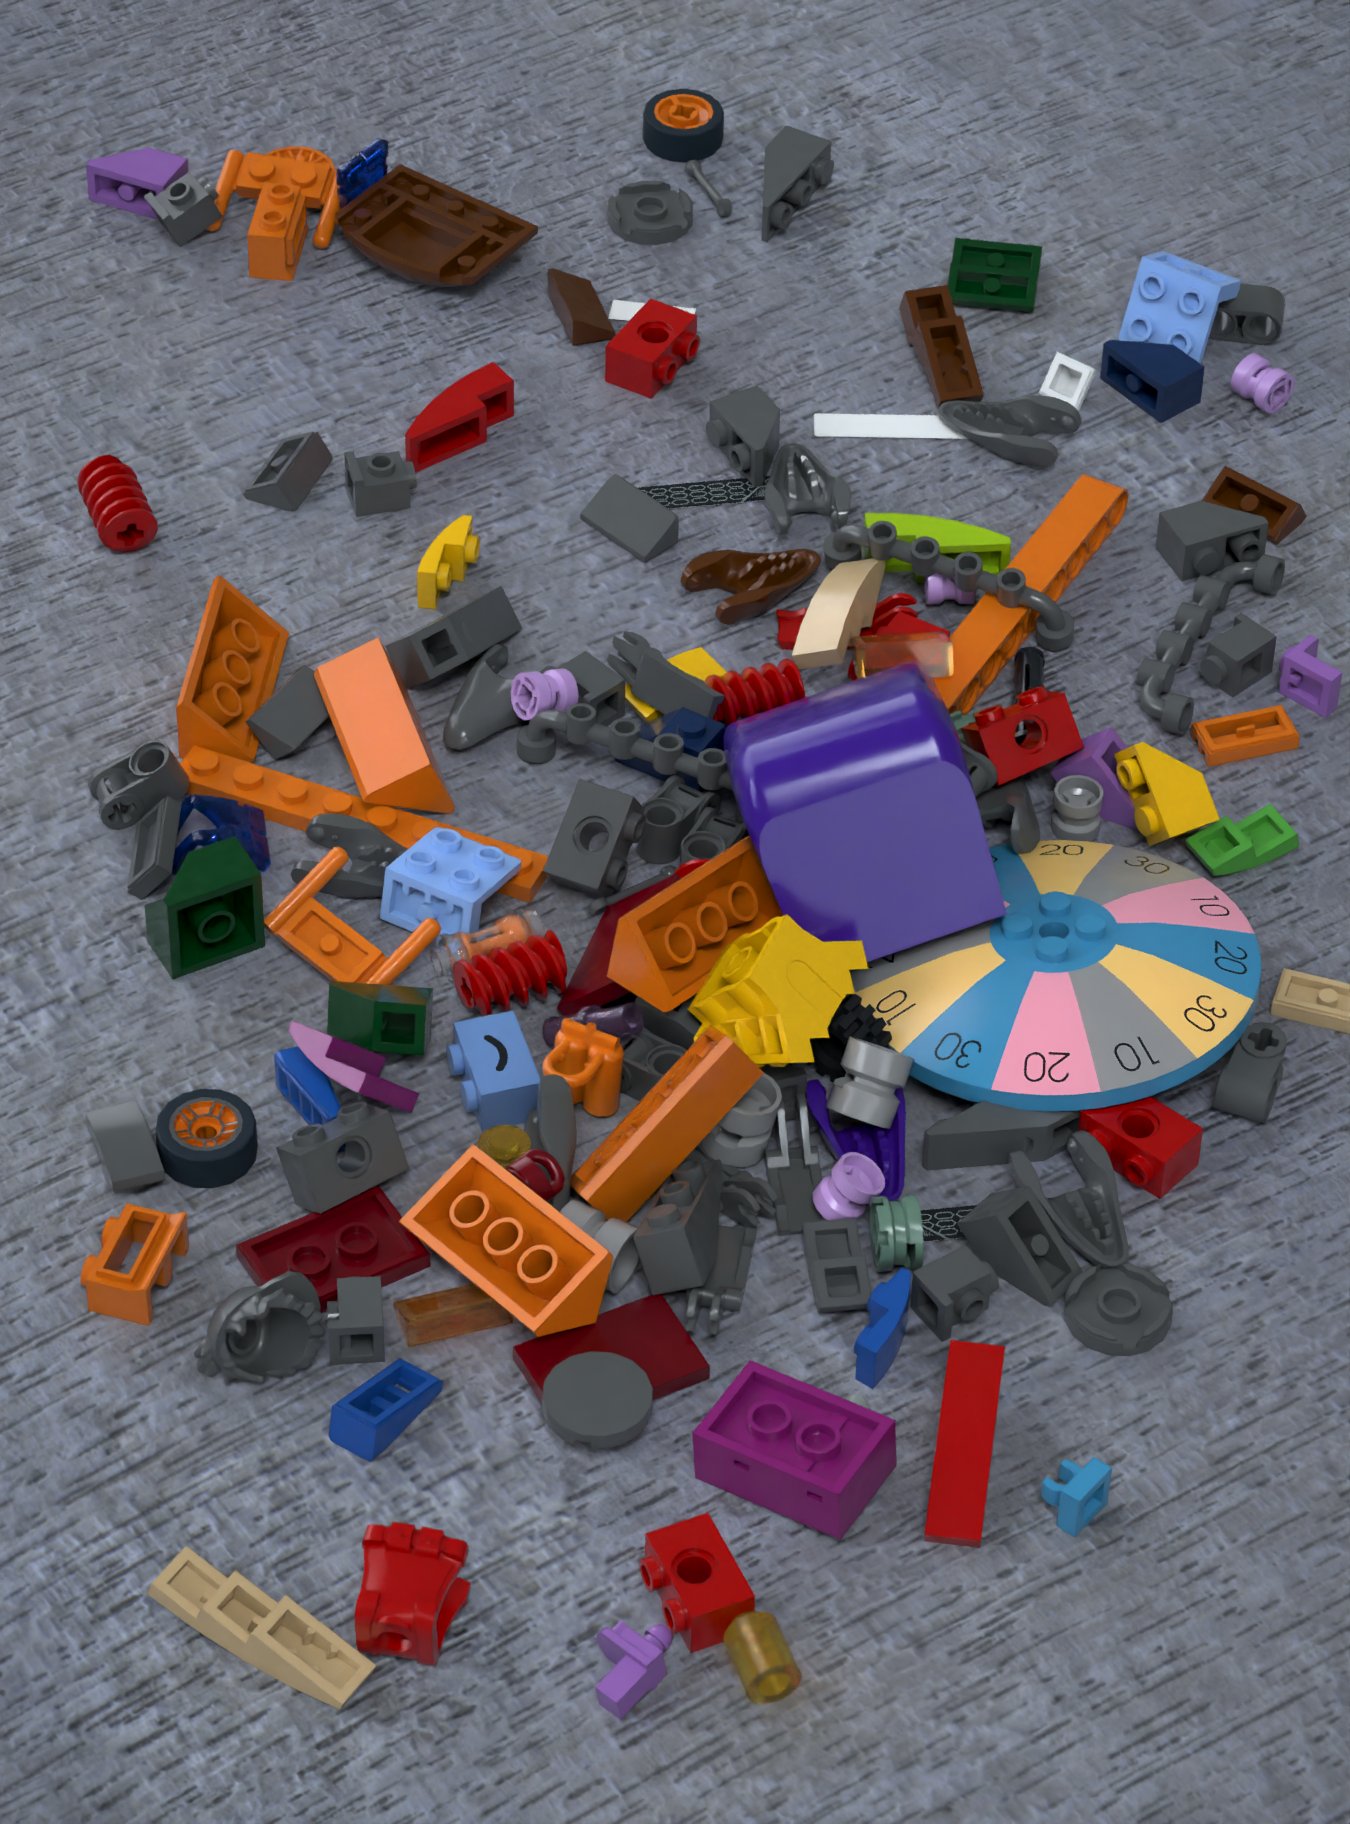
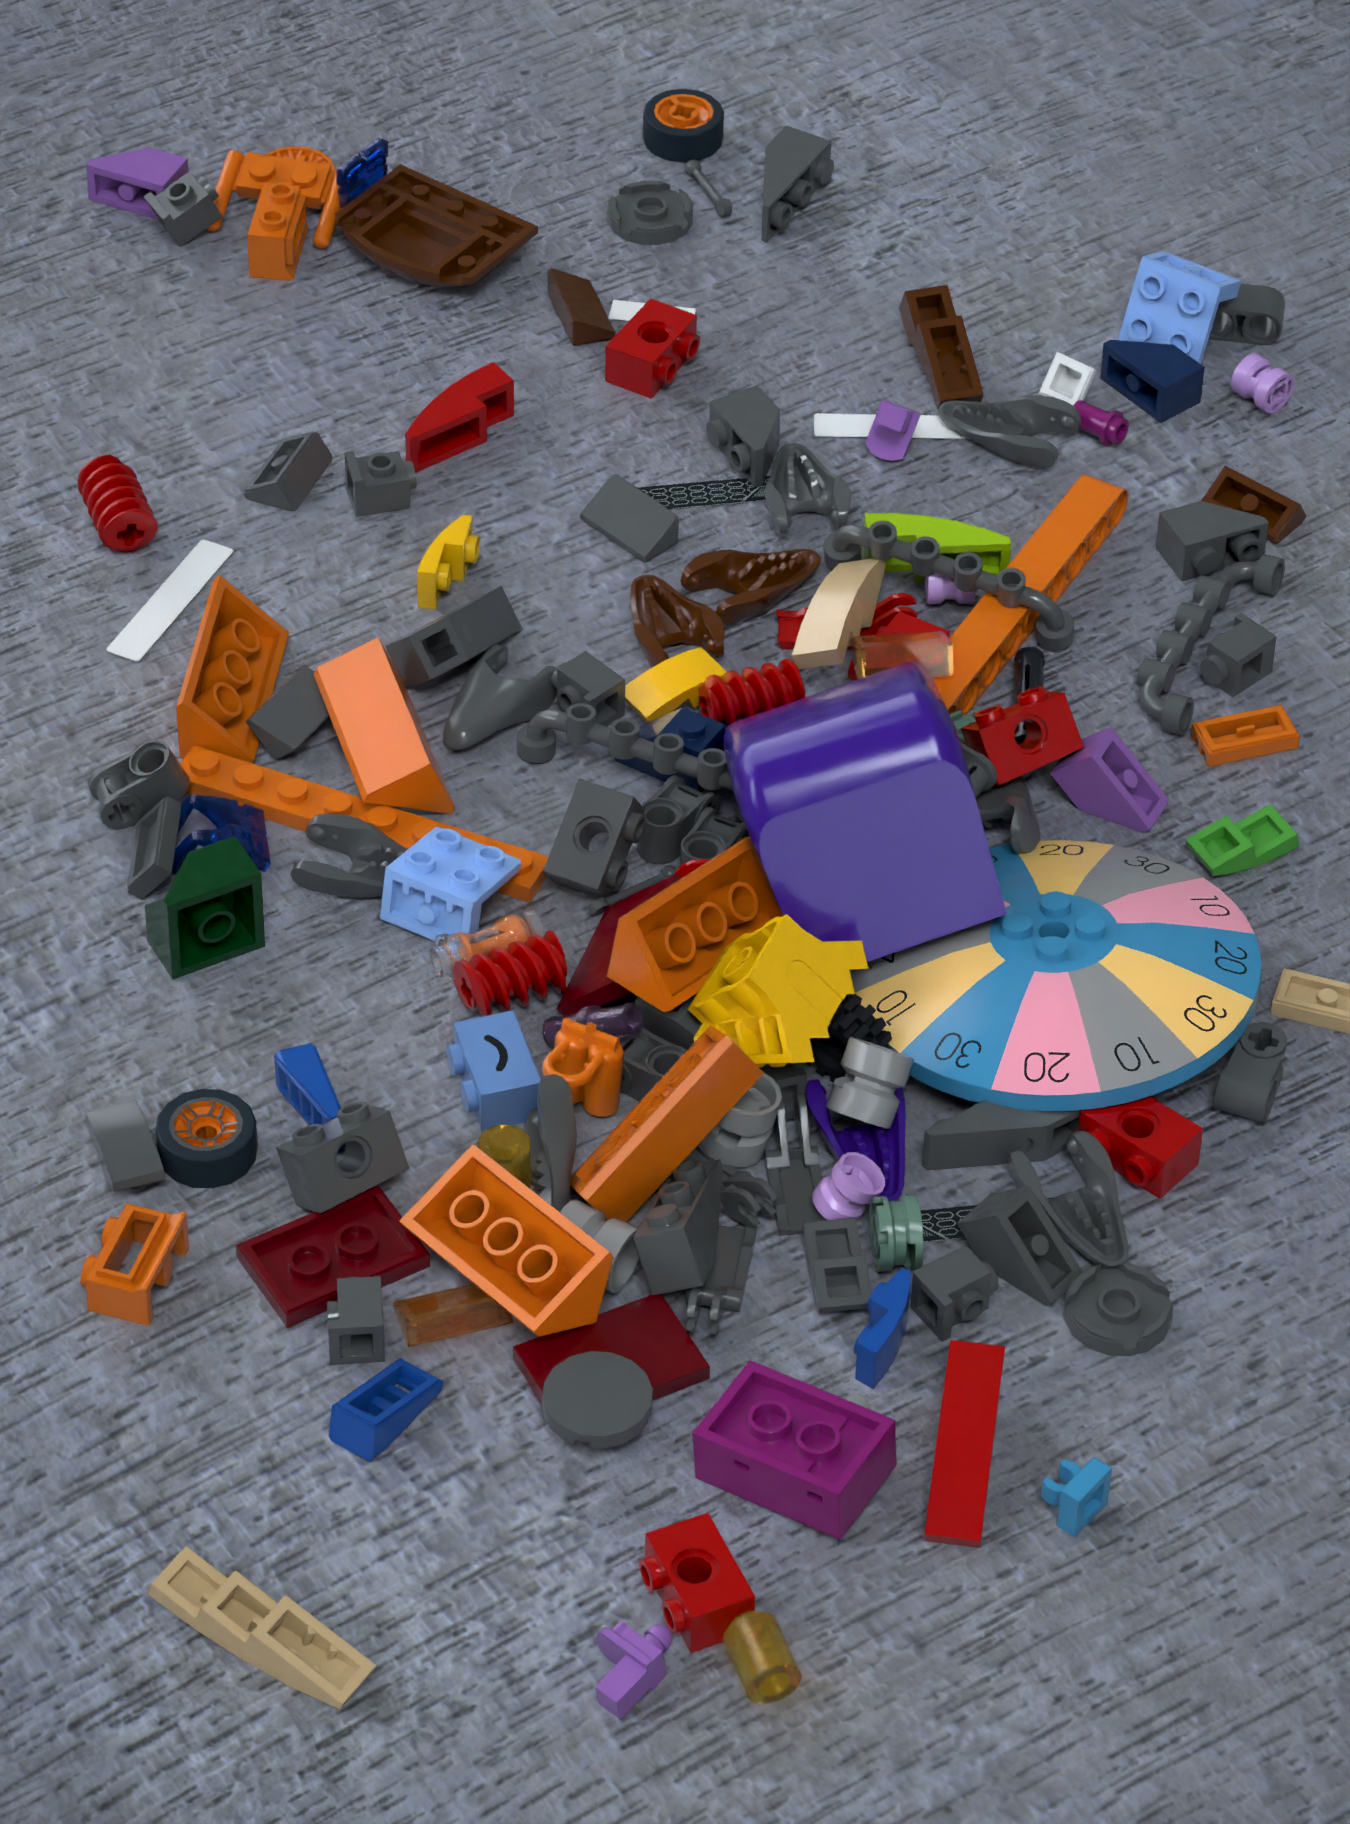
dark grey hair [194,1271,325,1382] -> none
orange plate [264,847,441,985] -> none
magenta slope [288,1020,419,1113] -> none
dark green slope [327,981,433,1055] -> none
red piece [355,1522,471,1667] -> none
dark red tile [505,1149,564,1202] -> none
lavender wheel [511,669,579,720] -> none
dark grey arm [607,631,725,719] -> none
dark green slope [947,238,1042,312] -> none
light grey wheel [1051,775,1104,842] -> none
yellow slope [1114,742,1220,846] -> none
medium lavender bracket [1279,635,1343,718] -> none
none -> white sticker [106,539,233,662]
none -> reddish brown animal [631,575,724,668]
none -> medium lavender piece [865,399,921,461]
none -> magenta pin [1073,400,1129,446]

